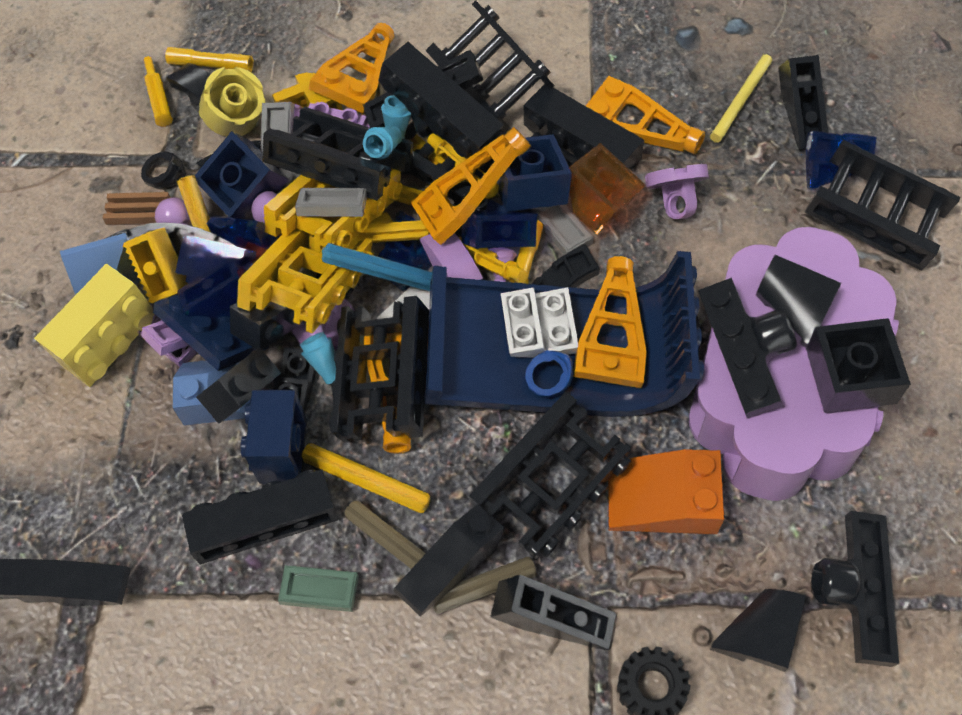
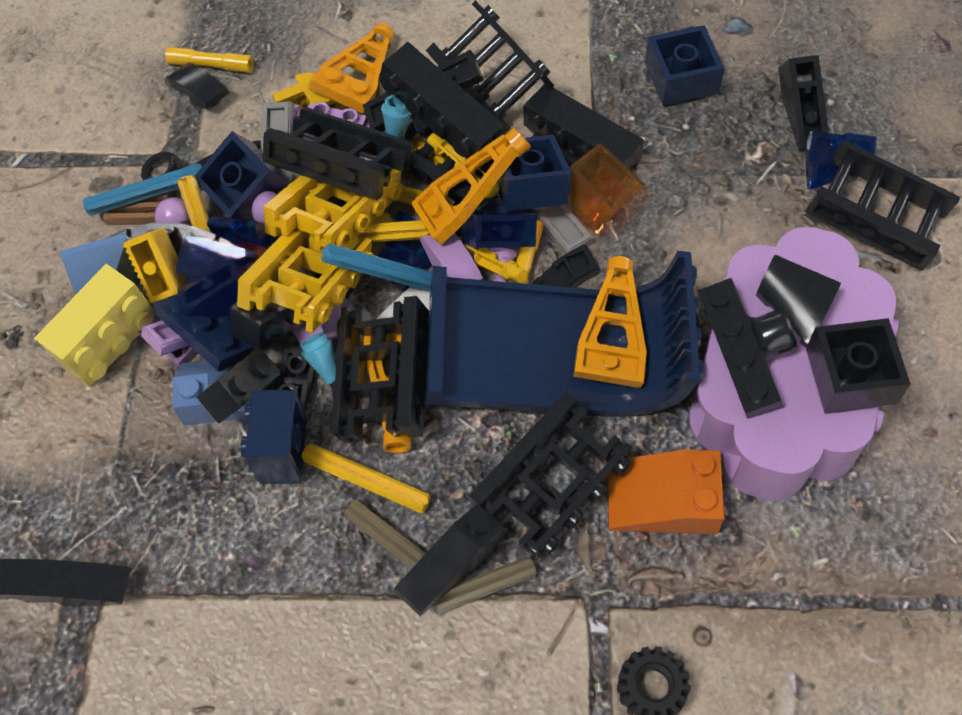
yellow axle [143,56,173,127] -> none
black brick [182,469,339,565] -> none
light yellow brick [199,67,265,137] -> none
sand green tile [278,565,359,612] -> none
light grey tile [295,188,367,217] -> none
medium azure cone [363,126,402,160] -> none
black slope [490,574,616,650] -> none
white slope [501,287,578,358] -> none
blue piece [525,350,574,398] -> none
light orange plate [586,76,706,155] -> none
lavender tile [645,164,709,219] -> none
light yellow bar [710,54,772,143] -> none
black slope [710,589,806,672] -> none
black plate [811,511,899,667] -> none
none -> dark azure axle [83,163,202,216]
none -> dark blue brick [645,25,725,105]

